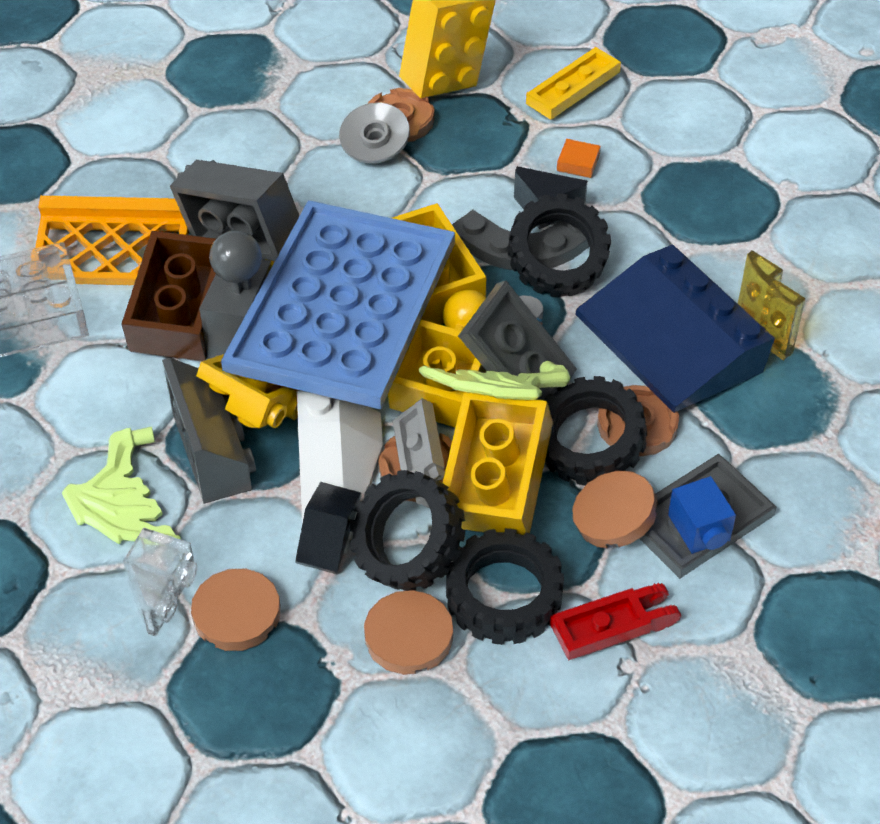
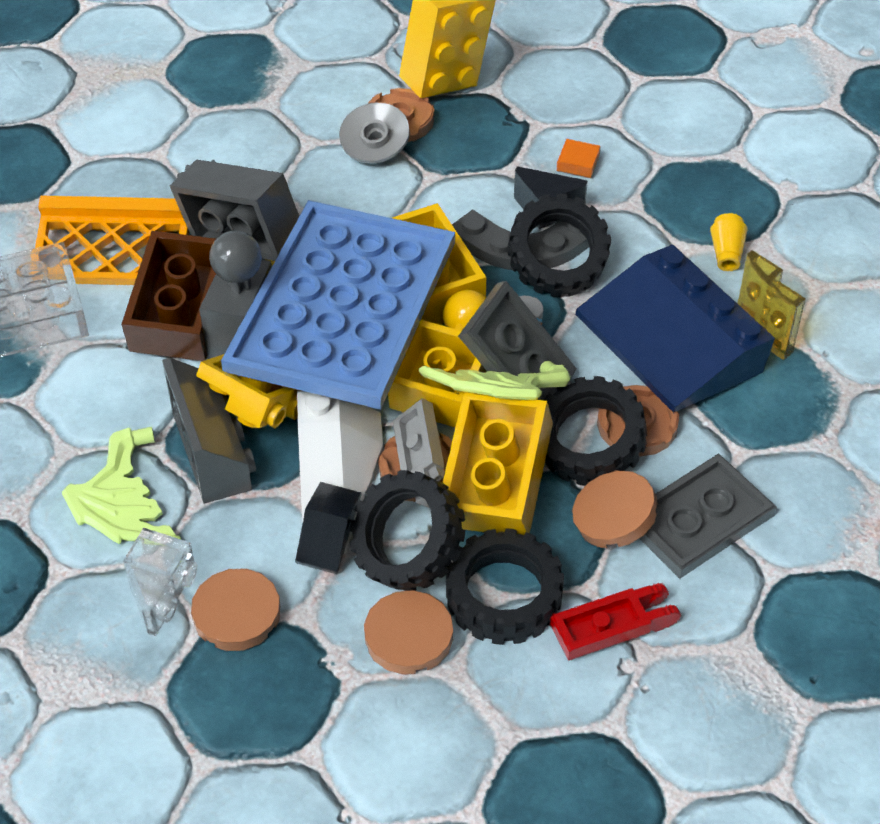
yellow plate [526,47,621,120] -> none
blue brick [668,476,736,554] -> none
none -> yellow cone [710,213,748,271]

